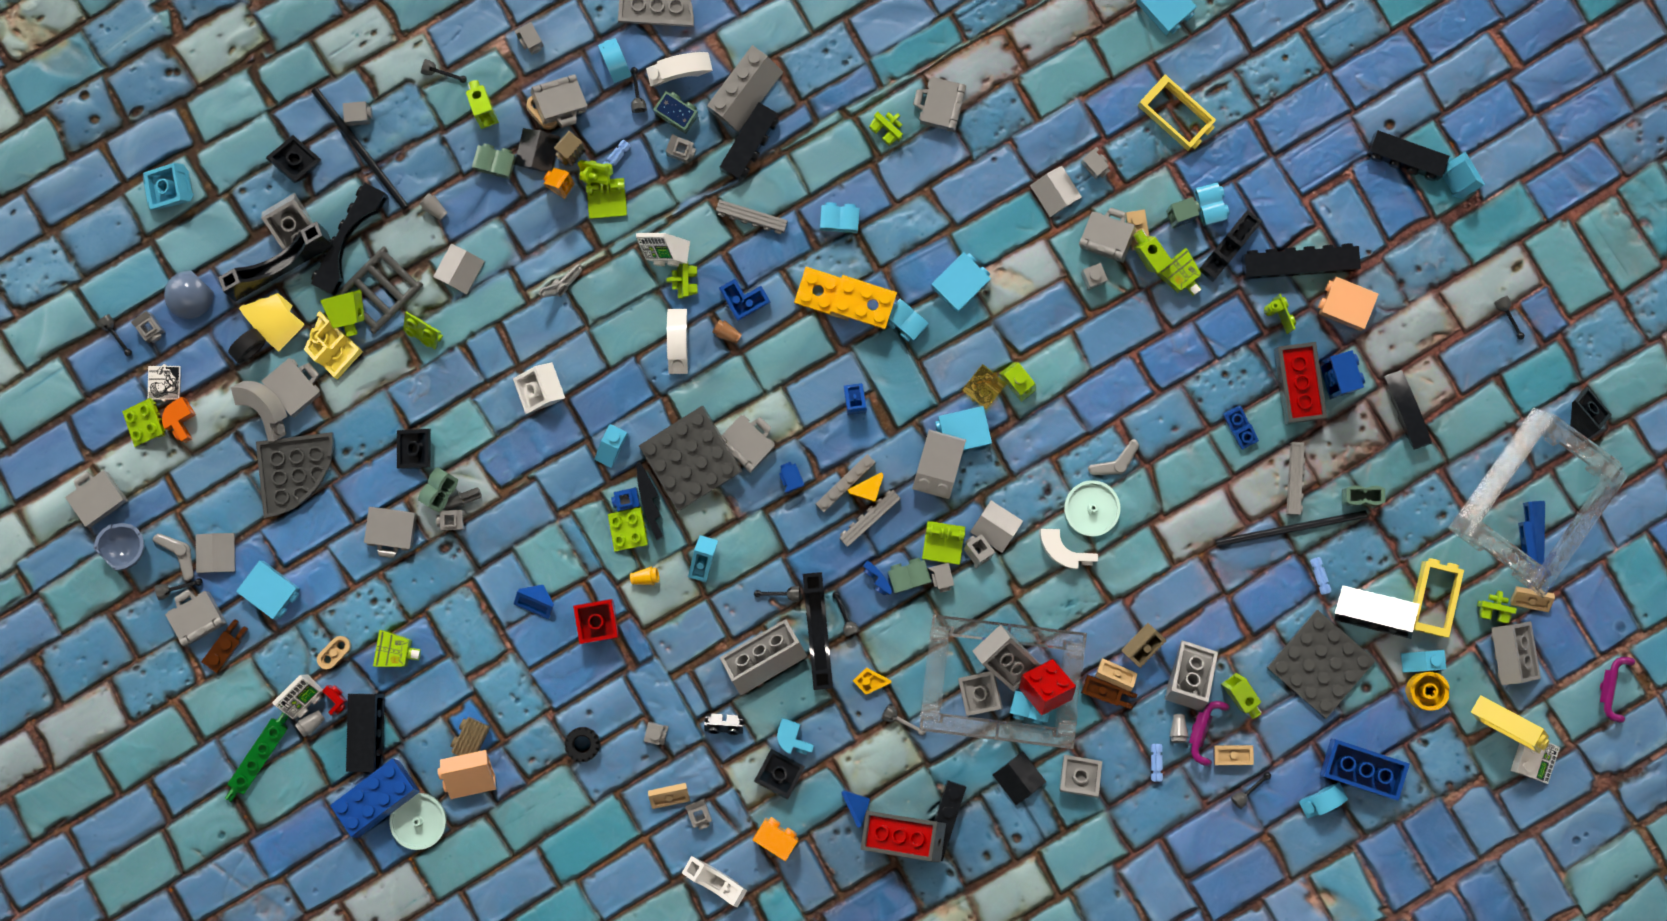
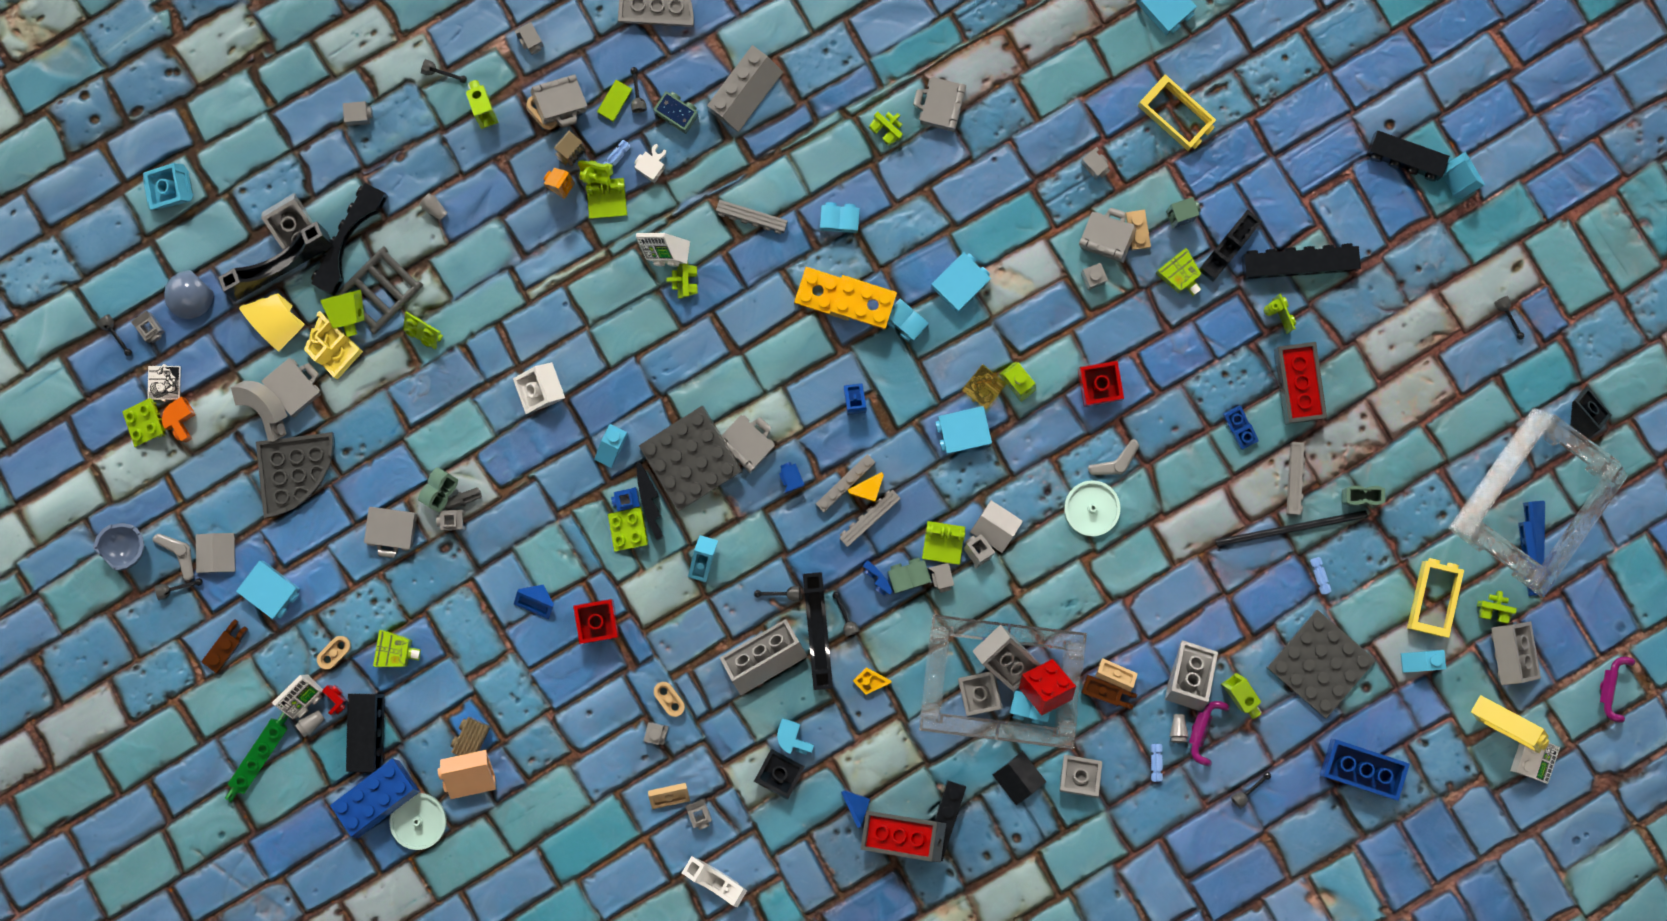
light grey piece [65,470,128,528] -> none
light grey piece [165,589,227,646] -> none
black tyre [228,328,266,364] -> none
black slope [266,135,321,183] -> none
black piece [311,87,409,210] -> none
black slope [397,429,431,469] -> none
light grey slope [433,244,485,295] -> none
sand green brick [472,144,516,179] -> none
black slope [514,128,560,173] -> none
light grey piece [539,264,582,298] -> none
black tyre [564,727,600,762] -> none
medium azure brick [598,38,631,83] -> none
yellow cone [630,566,660,585] -> none
white arch [646,52,713,87] -> none
light grey window [665,134,696,163] -> none
white arch [667,309,688,374] -> none
hinge [704,713,744,735] -> none
medium nougat cone [712,319,742,344] -> none
black brick [719,102,780,182] -> none
blue brick [719,279,771,321] -> none
light orange brick [753,817,798,861] -> none
hinge [881,705,926,736] -> none
light grey slope [912,429,966,499] -> none
light grey slope [1030,166,1082,217] -> none
white arch [1039,529,1098,569] -> none
dark tan brick [1121,623,1166,668] -> none
lime torso [1133,229,1173,273] -> none
medium azure brick [1194,182,1230,226] -> none
tan plate [1214,745,1254,765] -> none
medium azure brick [1299,782,1348,819] -> none
light nougat brick [1318,277,1379,331] -> none
blue brick [1319,350,1365,399] -> none
brick [1335,586,1420,639] -> none
black slope [1383,370,1432,450] -> none
yellow brick [1405,671,1450,711] -> none
tan plate [1510,586,1555,612] -> none
none -> lime tile [597,80,633,122]
none -> white brick [634,144,667,183]
none -> tan plate [654,682,685,717]
none -> red brick [1078,361,1124,407]

